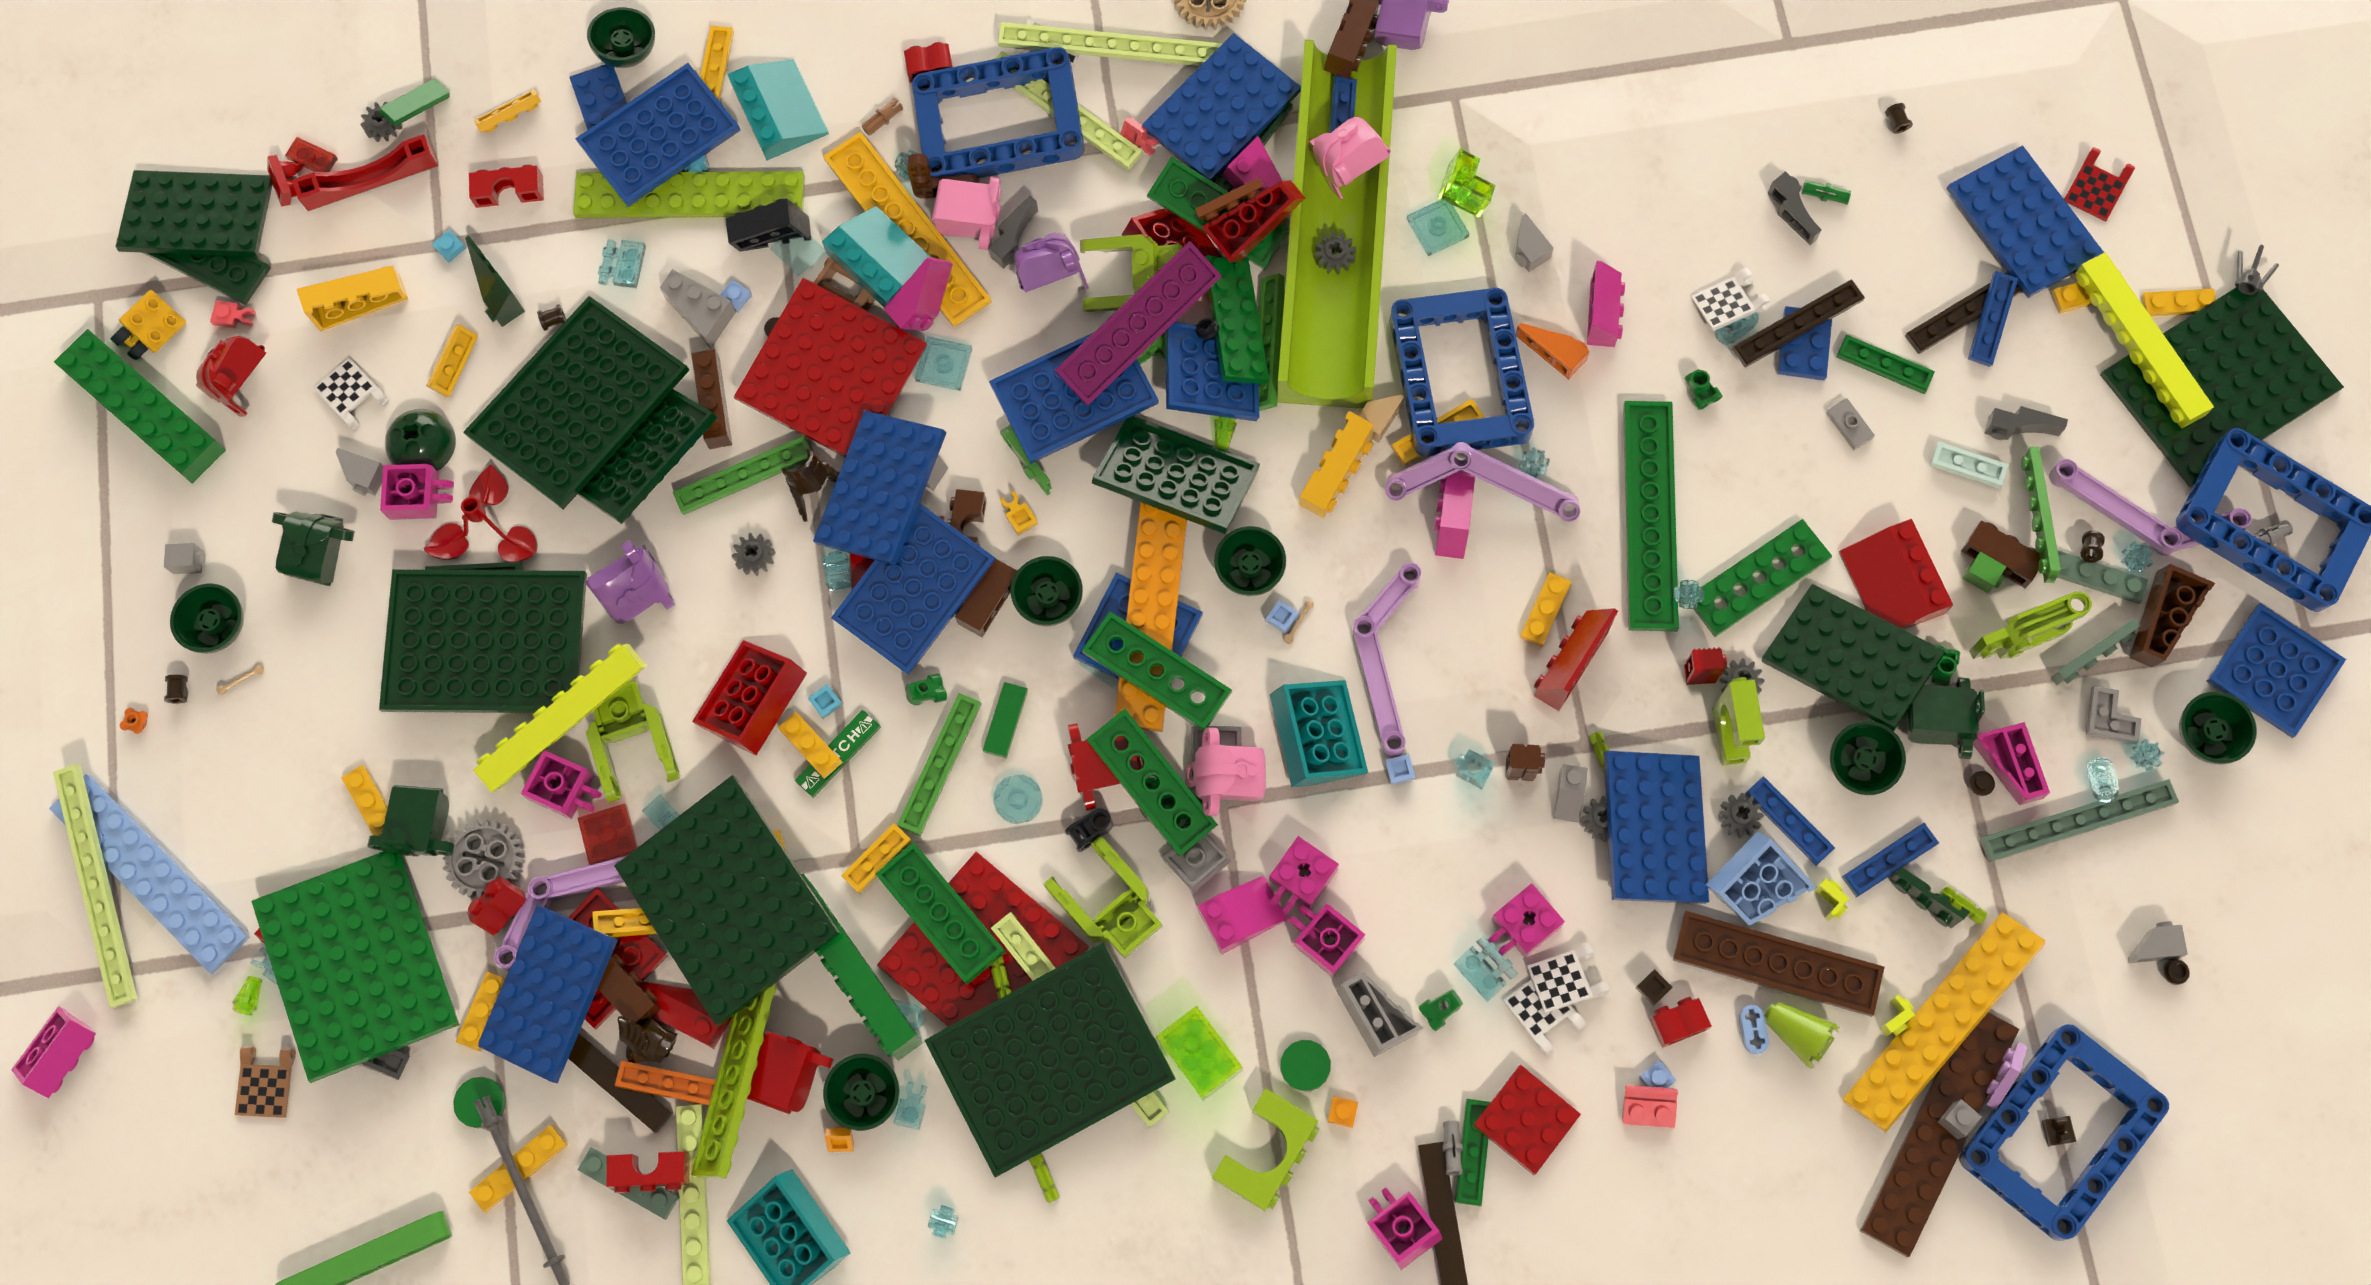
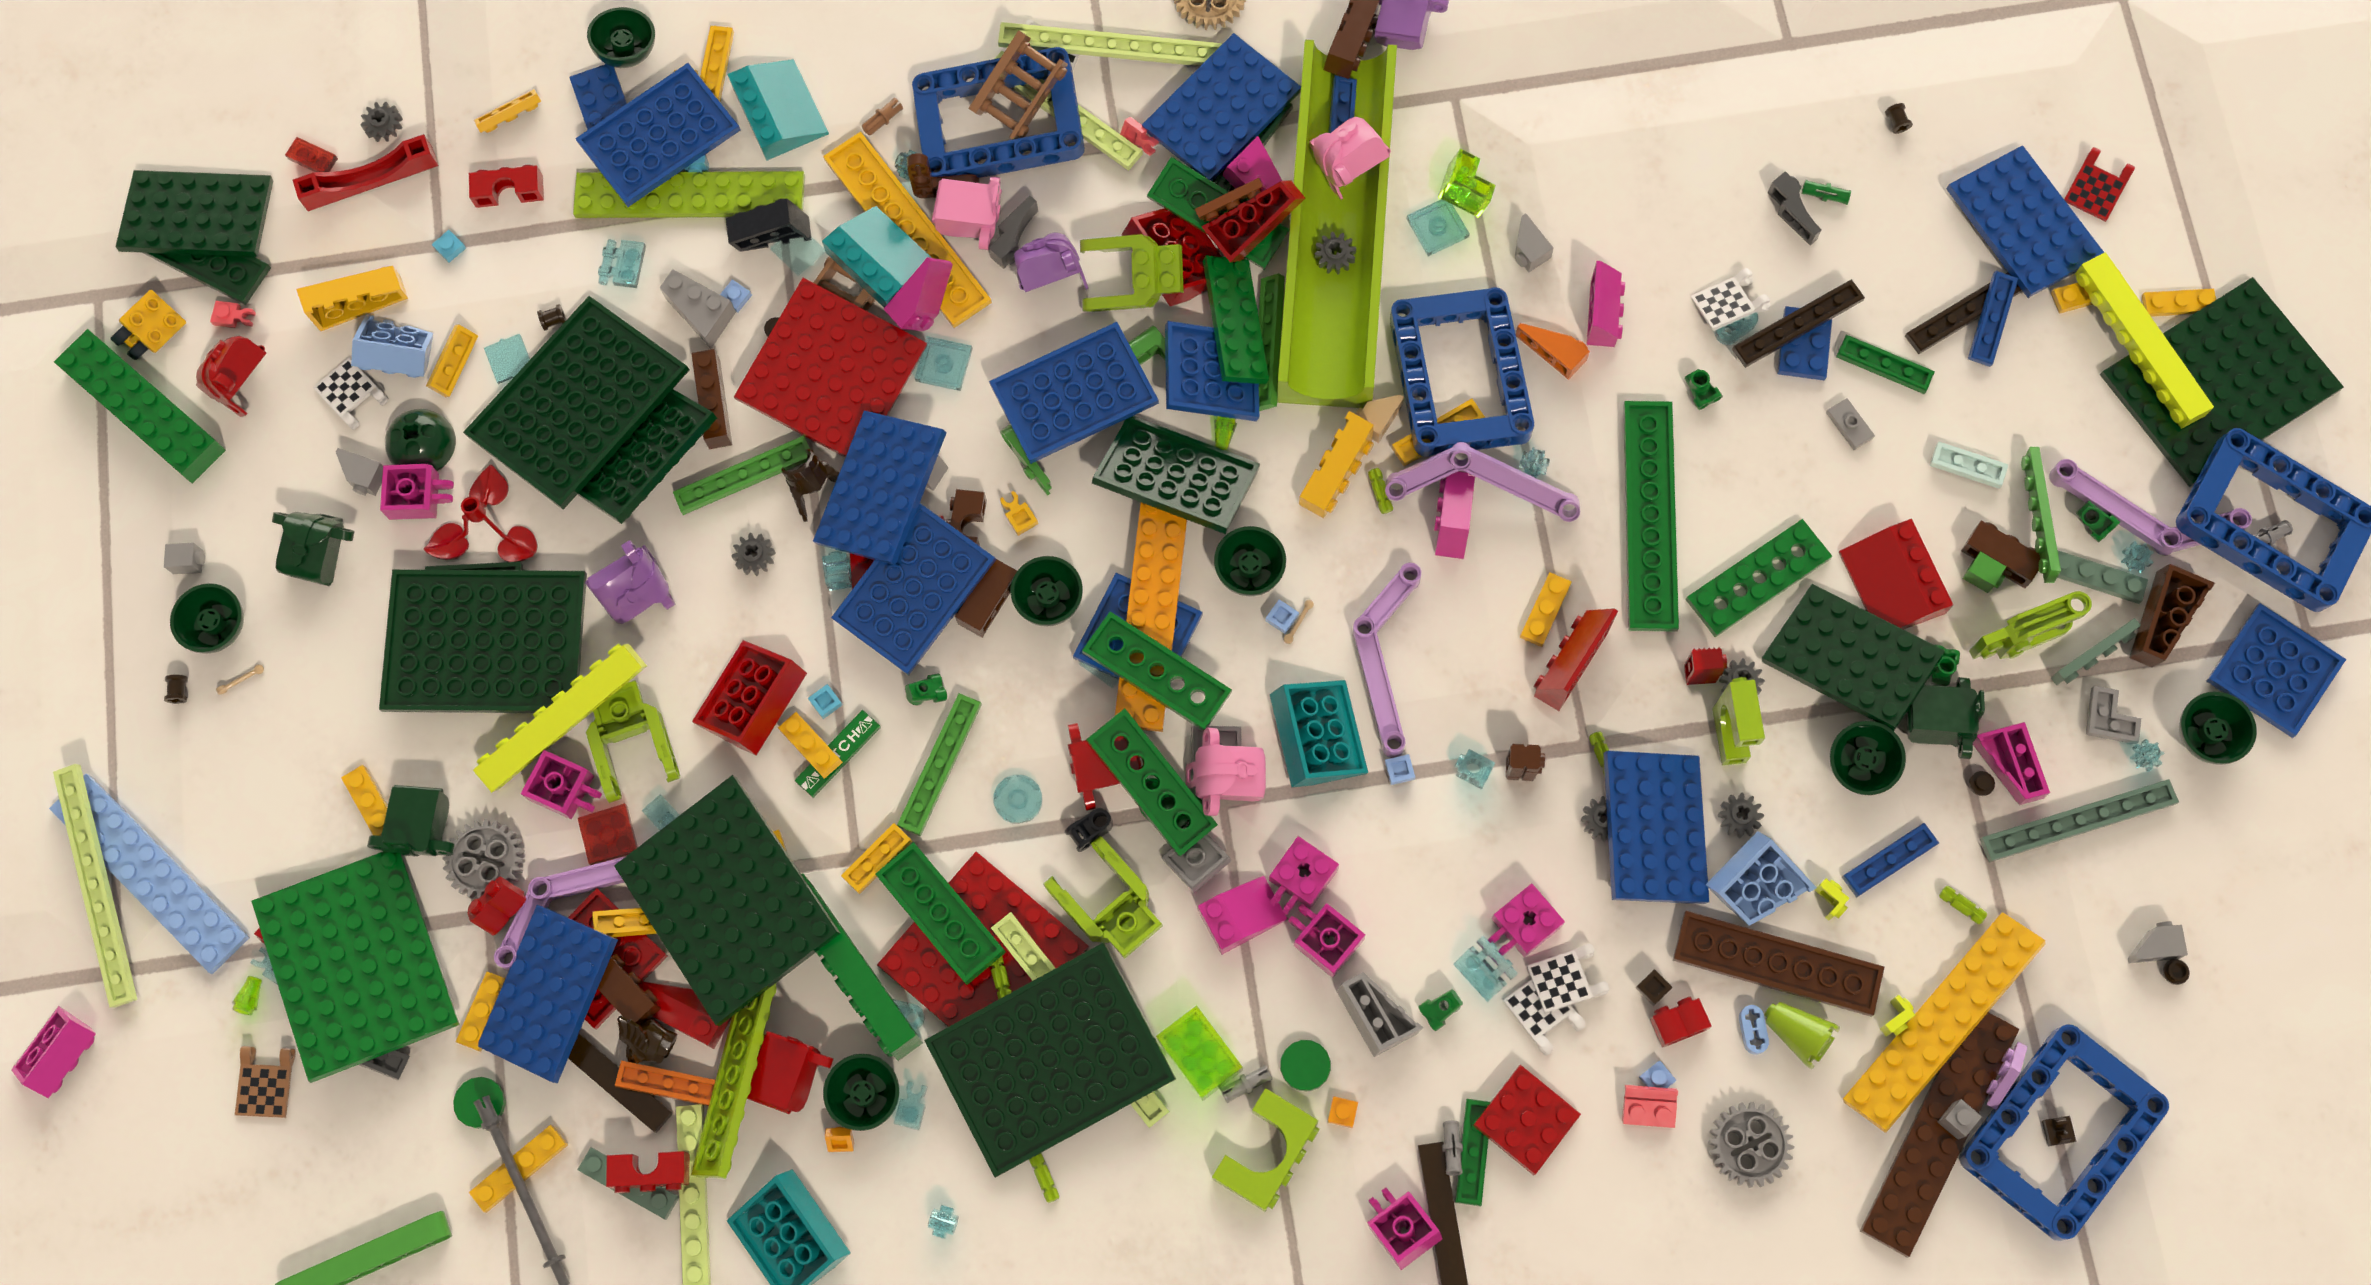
orange plate [119,707,148,734] -> none
red tile [267,155,303,206] -> none
tile [380,78,450,127] -> none
dark green wedge [465,235,525,327] -> none
red brick [904,42,952,83] -> none
green tile [983,682,1028,758] -> none
magenta plate [1054,241,1222,406] -> none
black plate [1196,318,1219,339] -> none
light grey slope [1554,764,1588,823] -> none
clear light blue gear [1673,580,1704,609] -> none
blue tile [1745,776,1835,866] -> none
dark green wing [1890,867,1970,928] -> none
dark grey slope [1984,406,2068,440] -> none
dark brown bush [2080,531,2105,563] -> none
clear light blue plate [2087,757,2119,802] -> none
dark grey plant [2235,244,2279,295] -> none
none -> light blue wedge [351,313,433,378]
none -> clear light blue piece [484,334,530,384]
none -> medium nougat fence [968,30,1068,139]
none -> light grey pin [1220,1065,1272,1103]
none -> lime axle [1368,468,1393,514]
none -> light grey gear [1708,1102,1794,1188]
none -> green plate [2076,501,2120,543]

